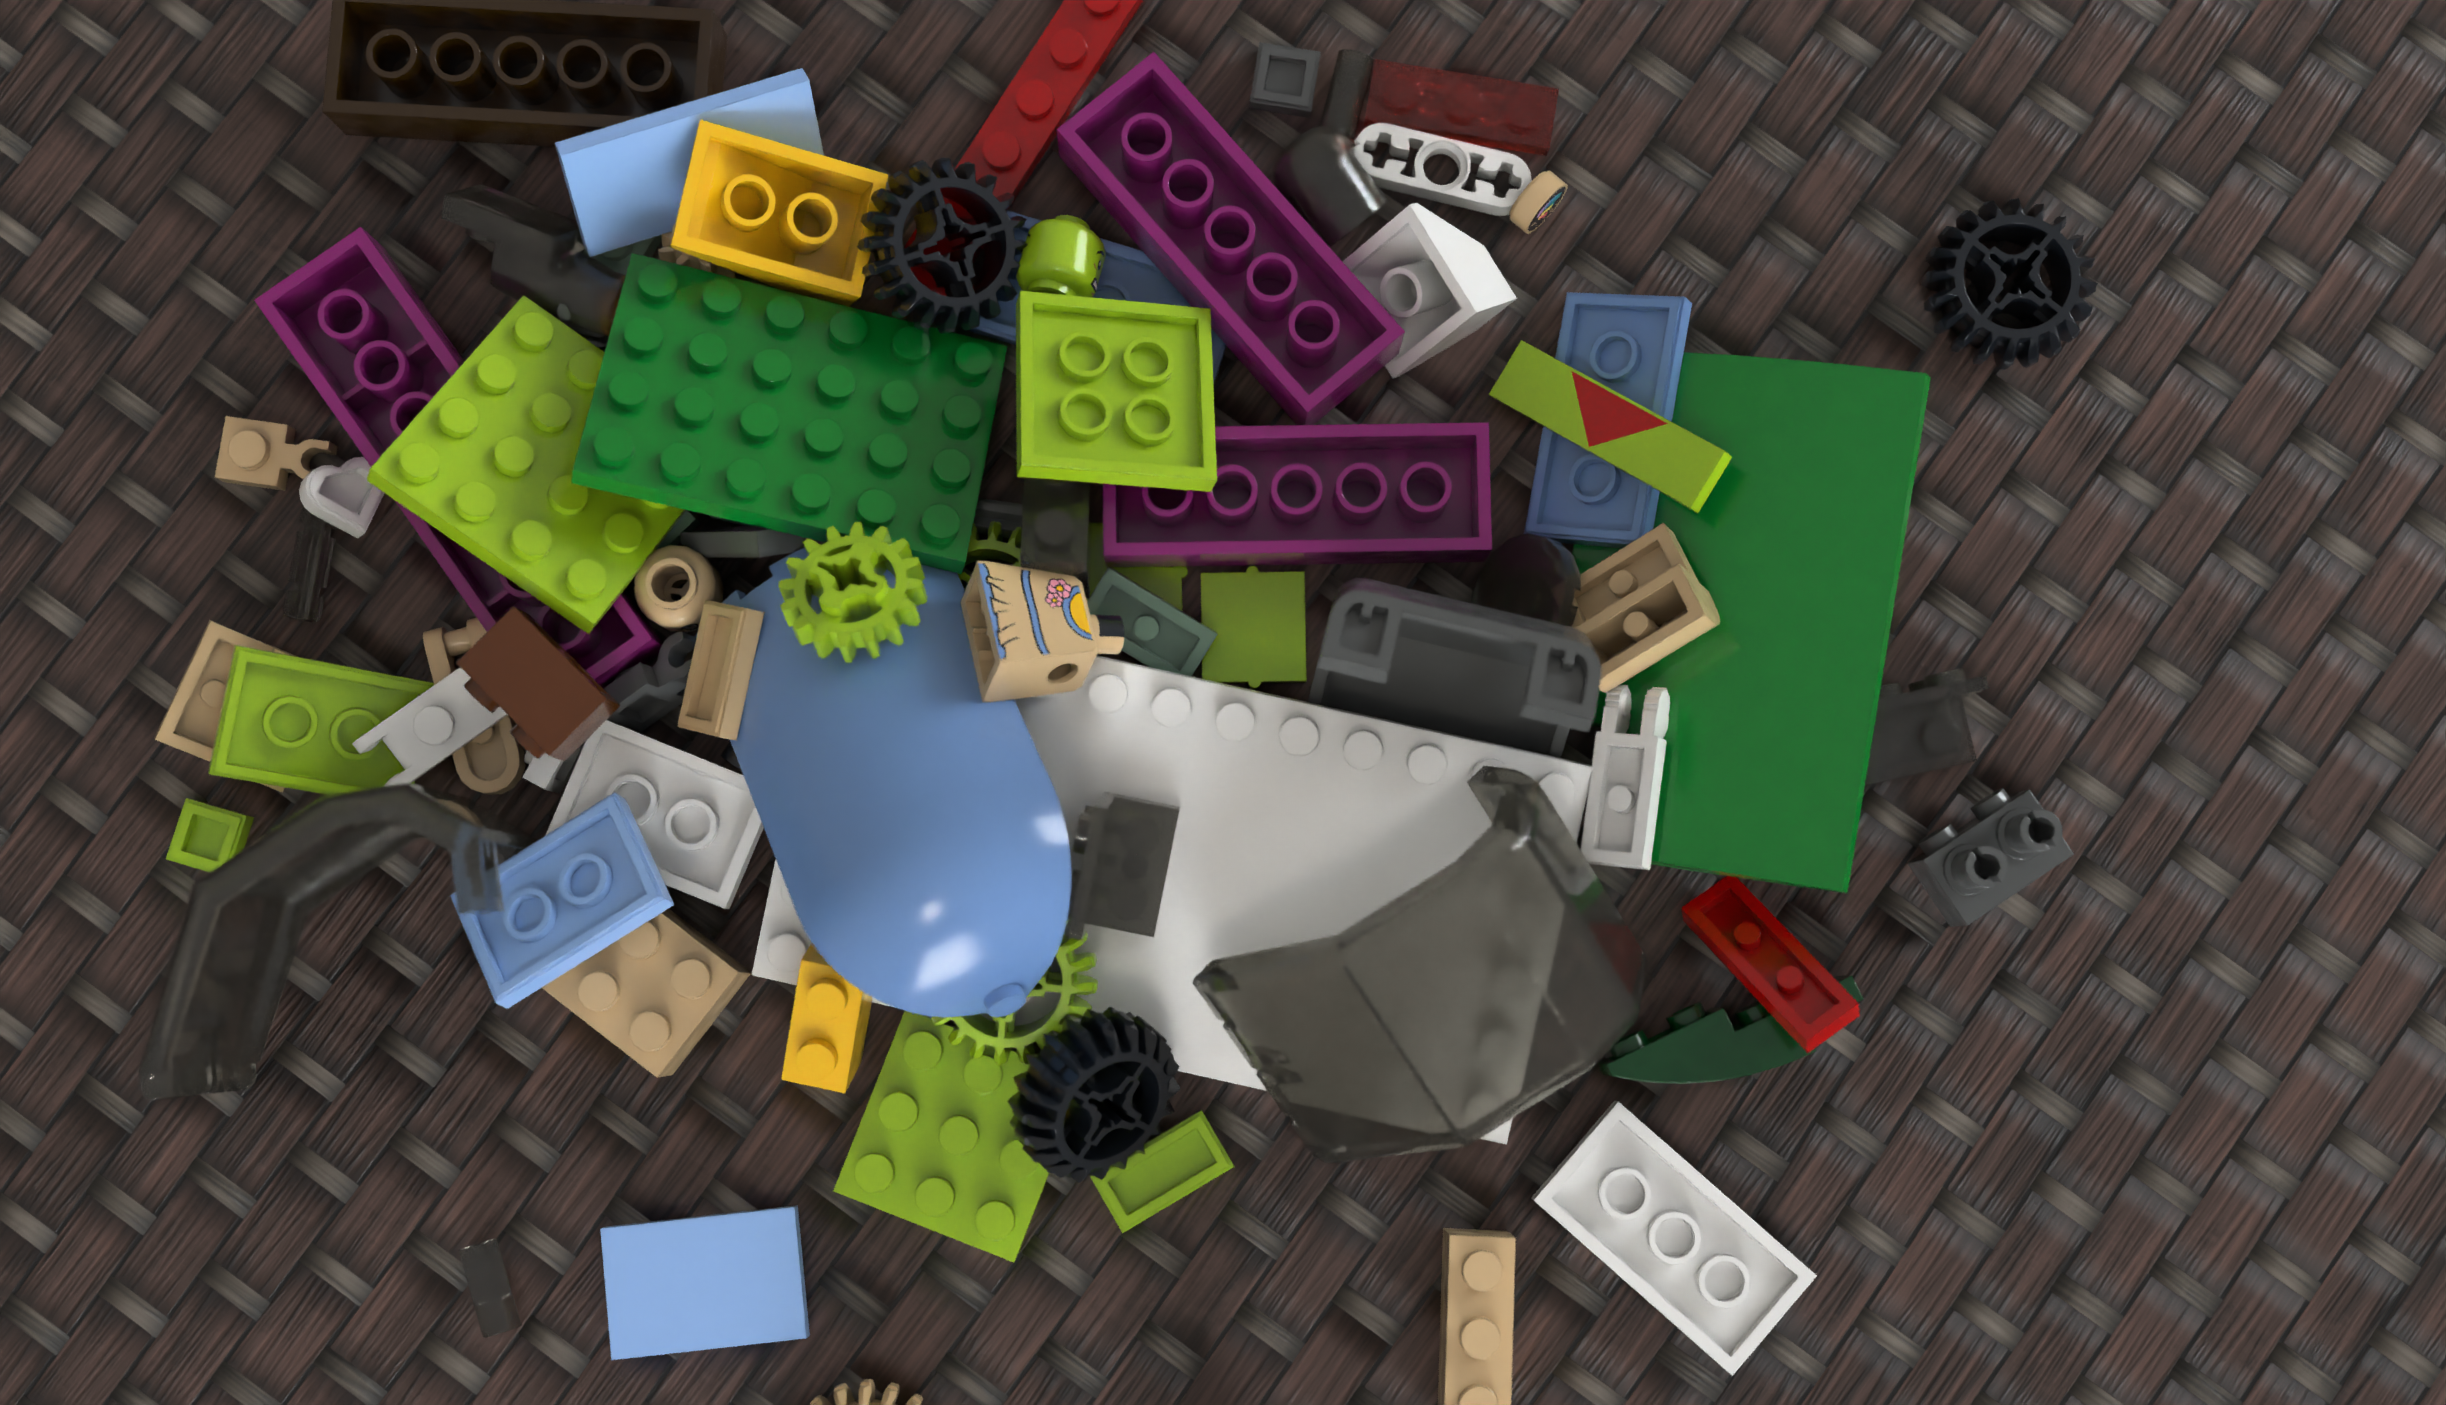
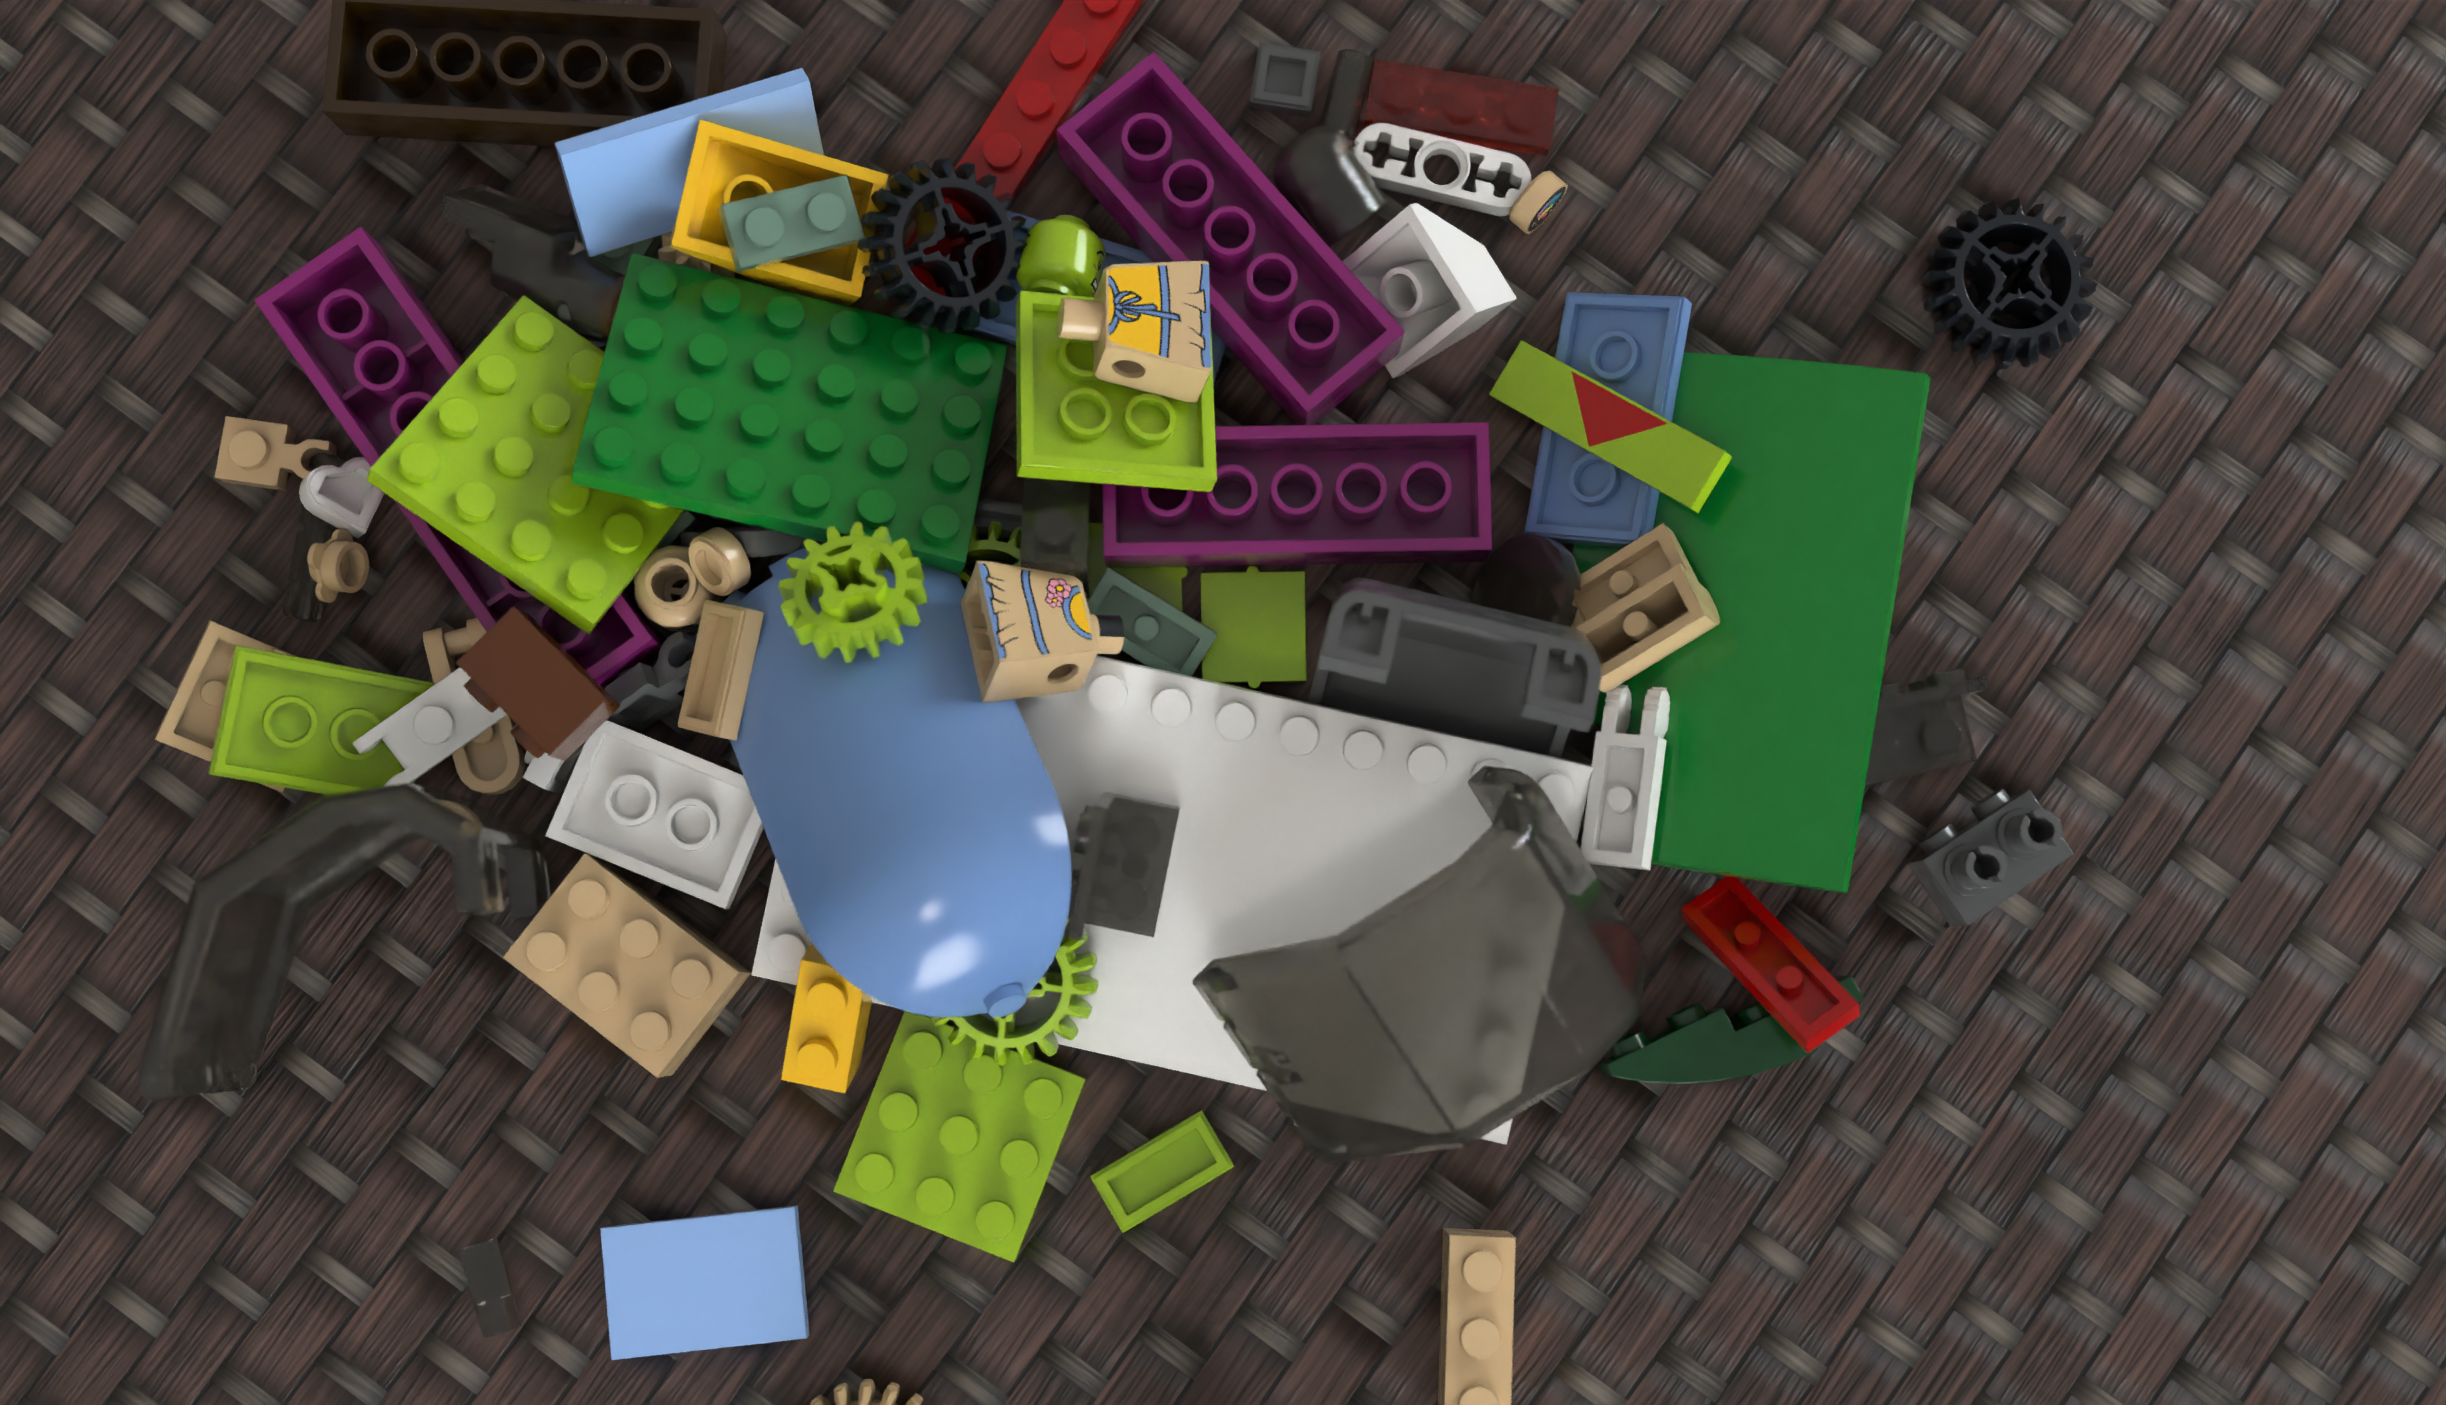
lime tile [166,798,254,878] -> none
light blue tile [450,792,675,1009] -> none
black gear [1008,1006,1180,1183] -> none
white plate [1531,1101,1817,1376] -> none
none -> tan plate [307,529,369,603]
none -> tan tile [689,527,751,596]
none -> sand green plate [718,175,865,272]
none -> tan torso [1057,261,1211,403]

